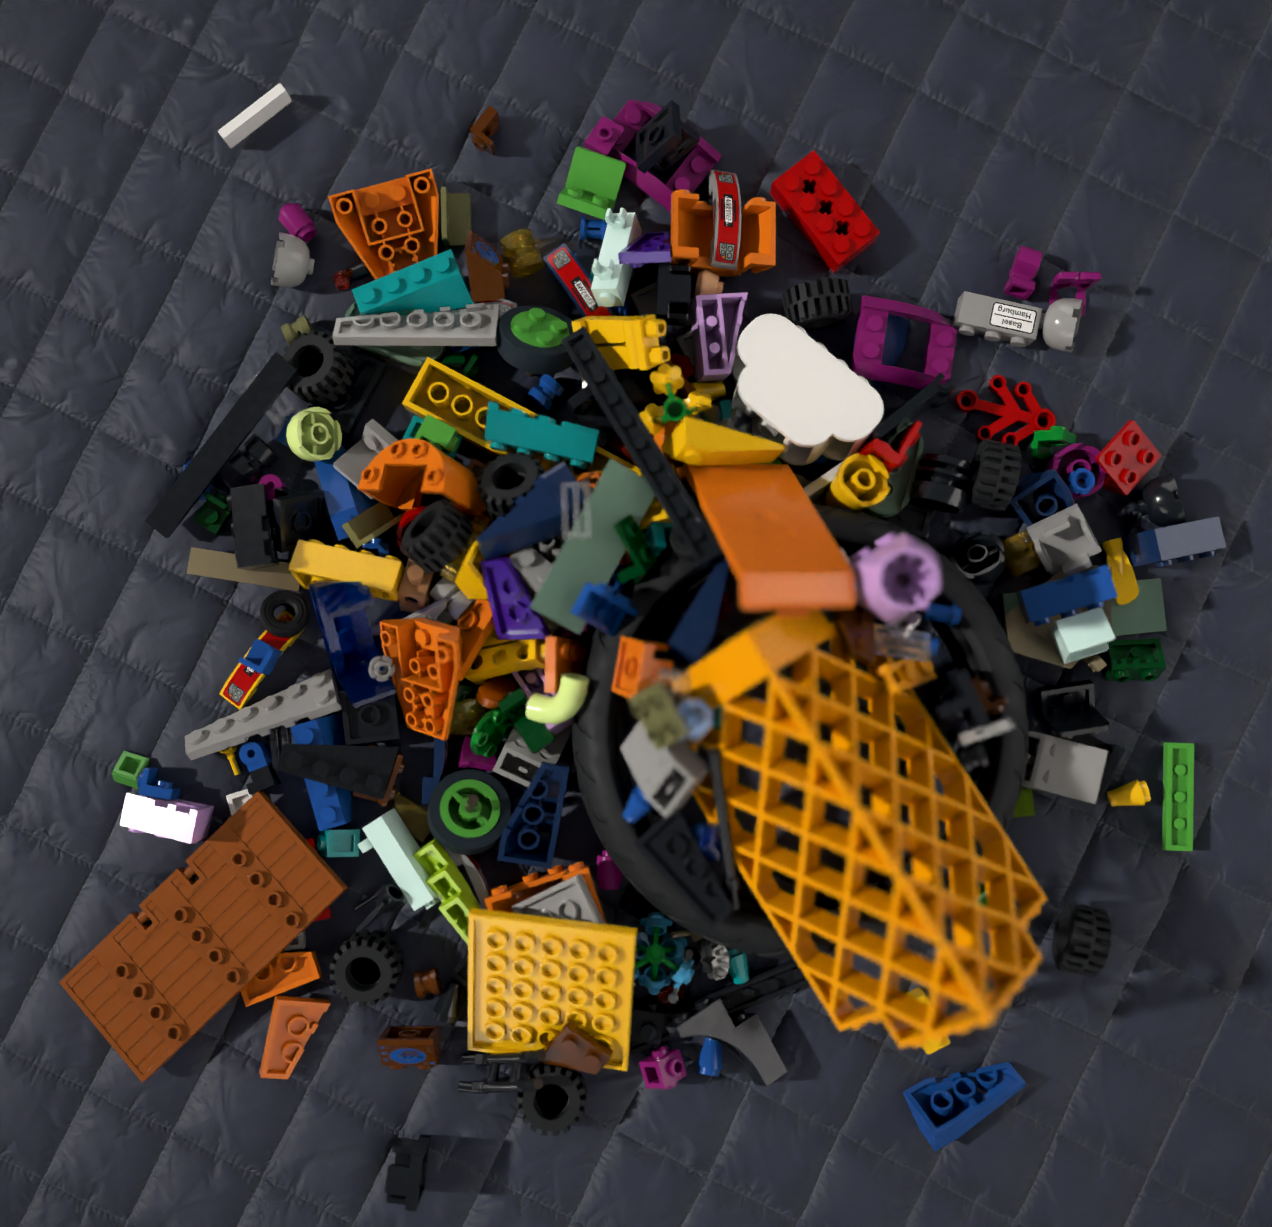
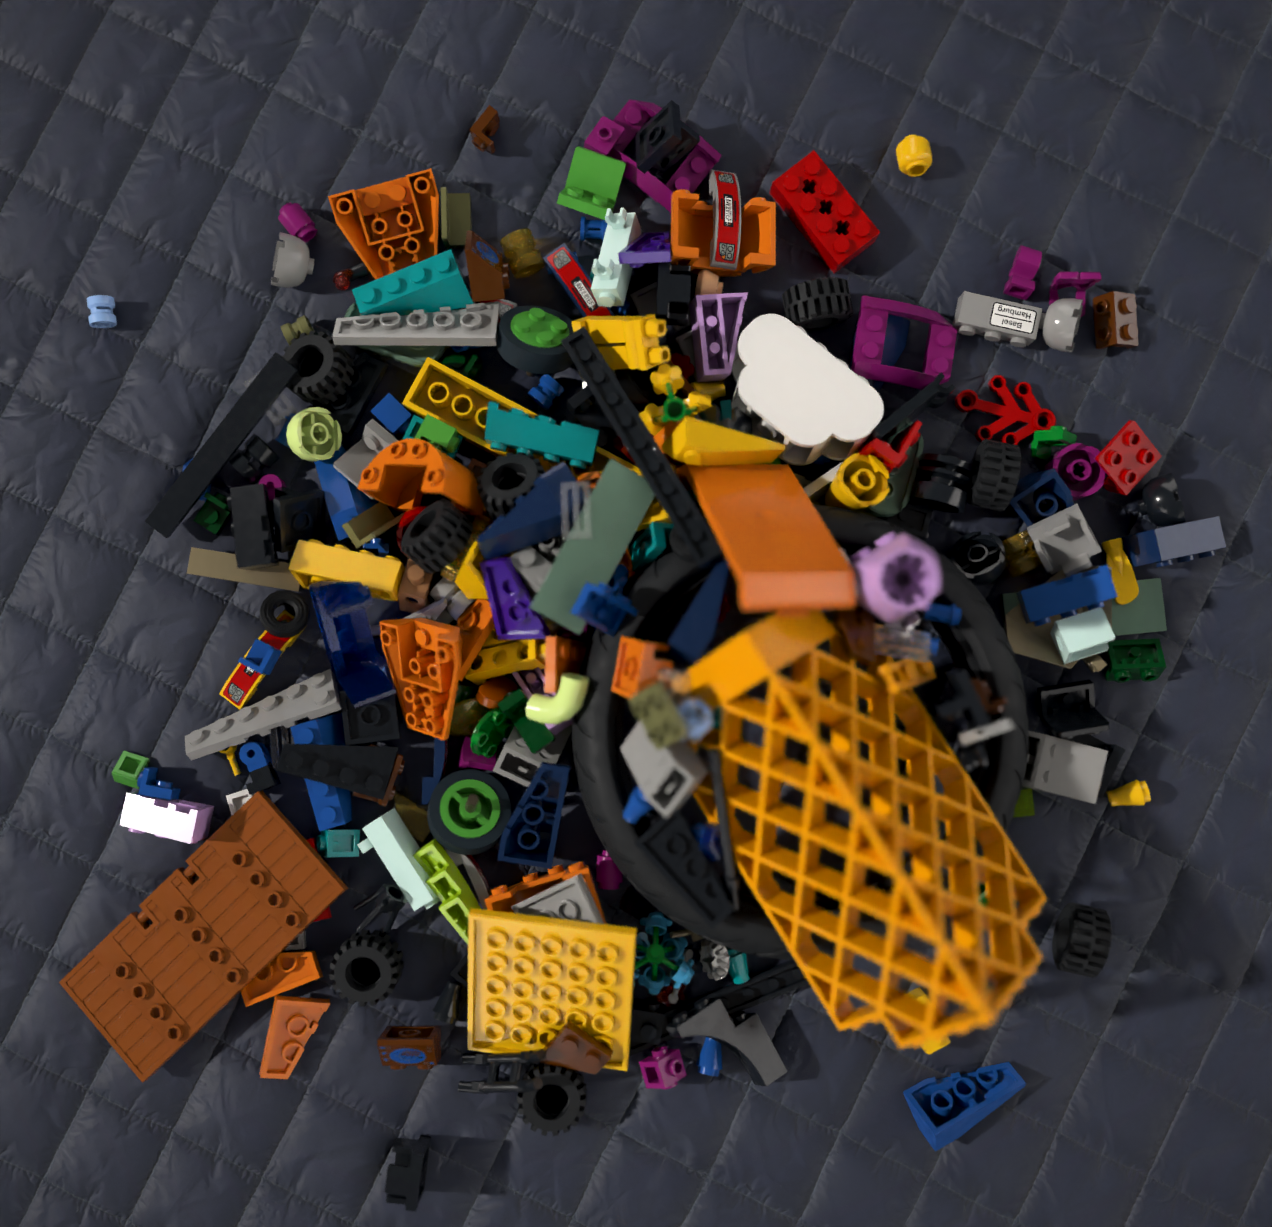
white tile [218,83,292,148] -> none
light grey plate [368,655,395,682] -> none
reddish brown wheel [414,967,442,999] -> none
dark green bracket [614,514,659,584] -> none
blue plate [1068,468,1095,495] -> none
bright green plate [1162,742,1194,851] -> none
none -> light blue wheel [87,295,117,328]
none -> blue brick [371,393,413,438]
none -> yellow head [896,135,932,177]
none -> reddish brown bracket [1093,291,1138,349]

